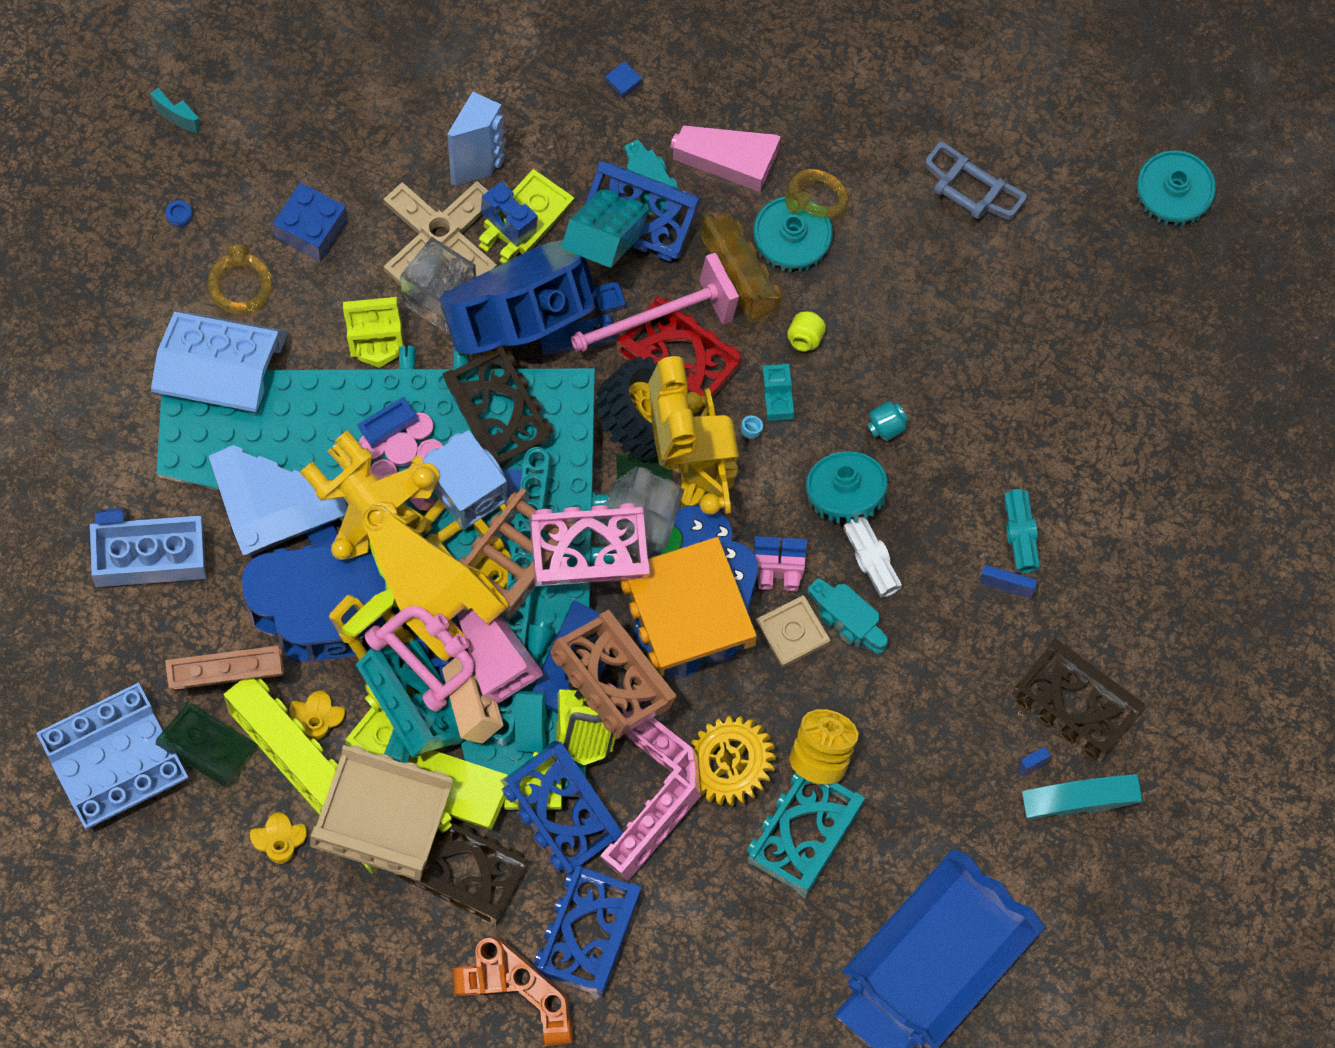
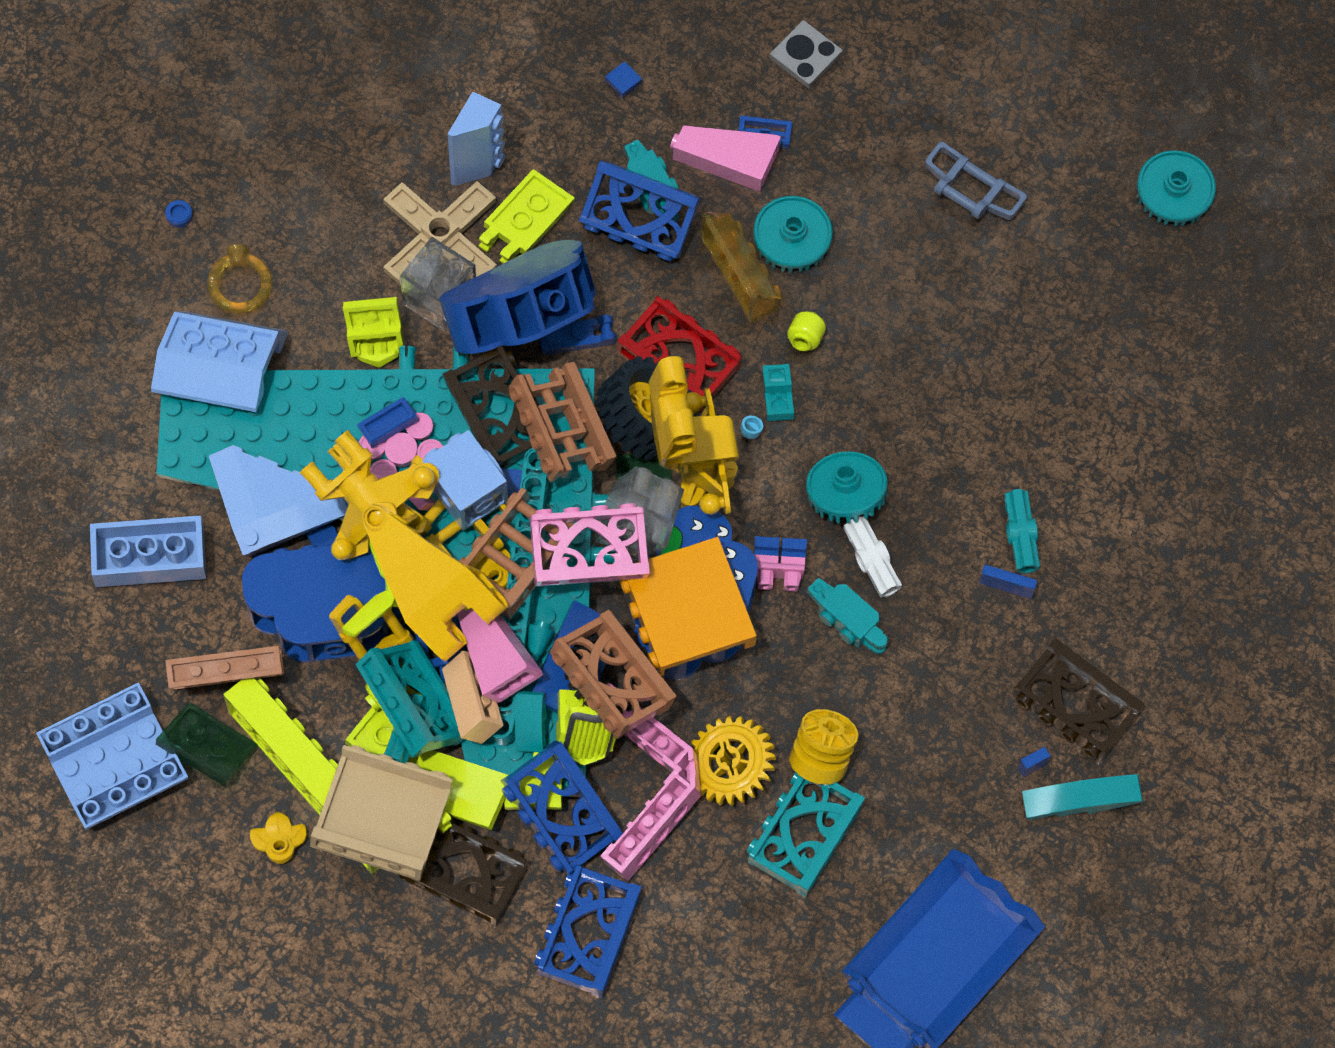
blue tile [95,508,128,524] -> none
teal slope [150,88,201,133] -> none
blue brick [273,182,348,262] -> none
yellow plate [289,690,345,740] -> none
bright pink bar [365,606,474,712] -> none
orange connector [452,936,573,1046] -> none
blue brick [481,181,538,247] -> none
teal brick [561,189,649,268] -> none
bright pink tile [571,253,739,352] -> none
blue tile [594,281,626,316] -> none
tan tile [755,595,831,668] -> none
clear yellow piece [785,169,849,217] -> none
teal head [867,401,909,441] -> none
none -> nougat fence [509,362,617,482]
none -> blue tile [738,115,792,149]
none -> light grey tile [769,20,843,89]

